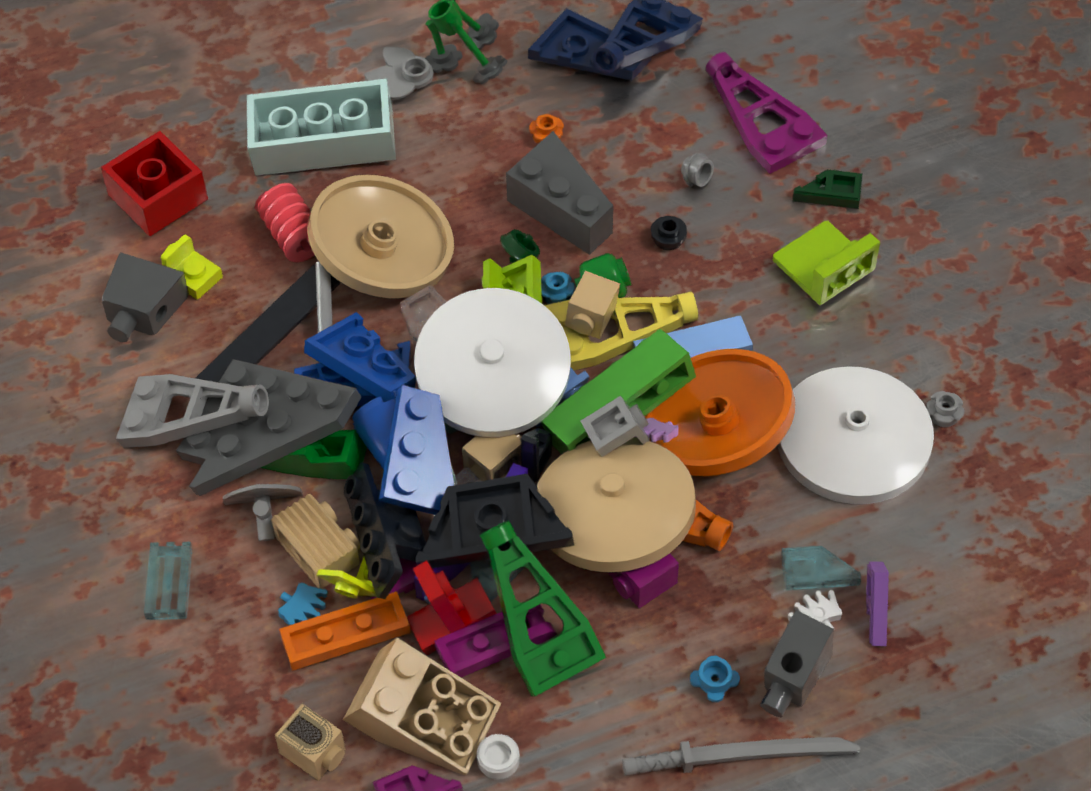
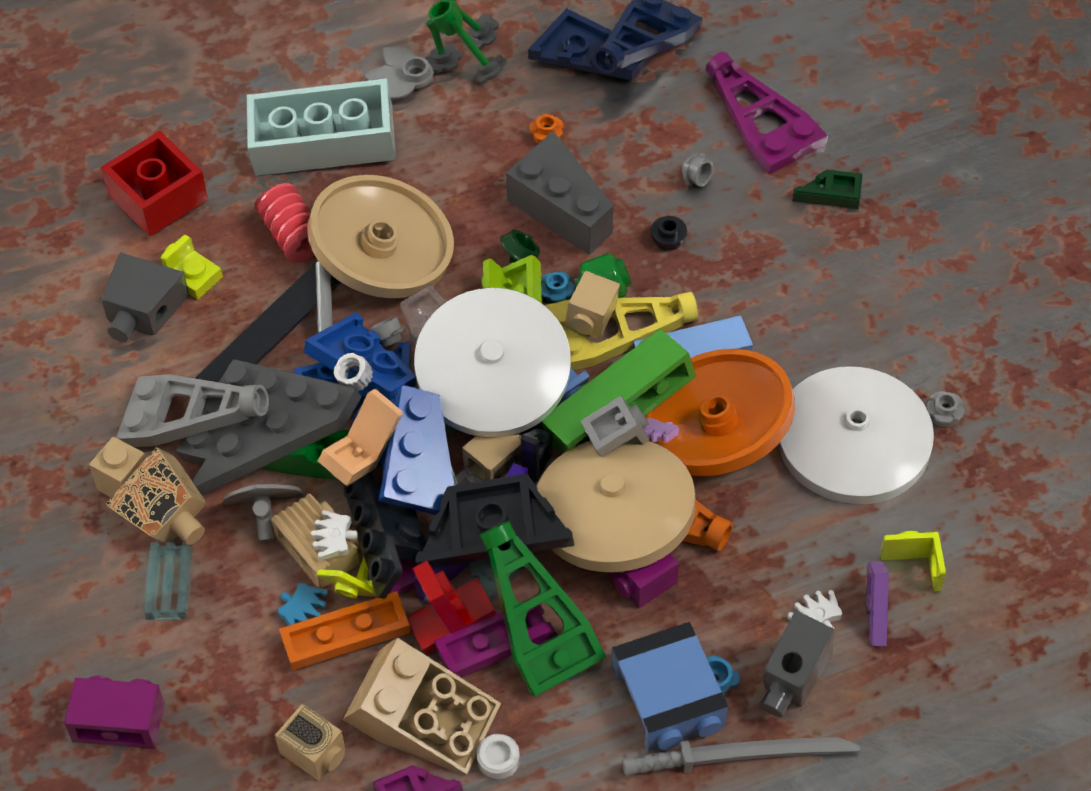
lime bracket [773,220,880,306] -> none
clear light blue tile [781,546,862,590] -> none
none -> magenta brick [64,675,165,749]
none -> tan brick [89,436,146,497]
none -> tan torso [106,447,205,545]
none -> white piece [311,510,358,561]
none -> light nougat bracket [318,389,403,486]
none -> white axle [334,353,373,391]
none -> light grey plate [369,316,405,347]
none -> medium blue panel [611,622,728,752]
none -> neon yellow bracket [880,531,946,591]

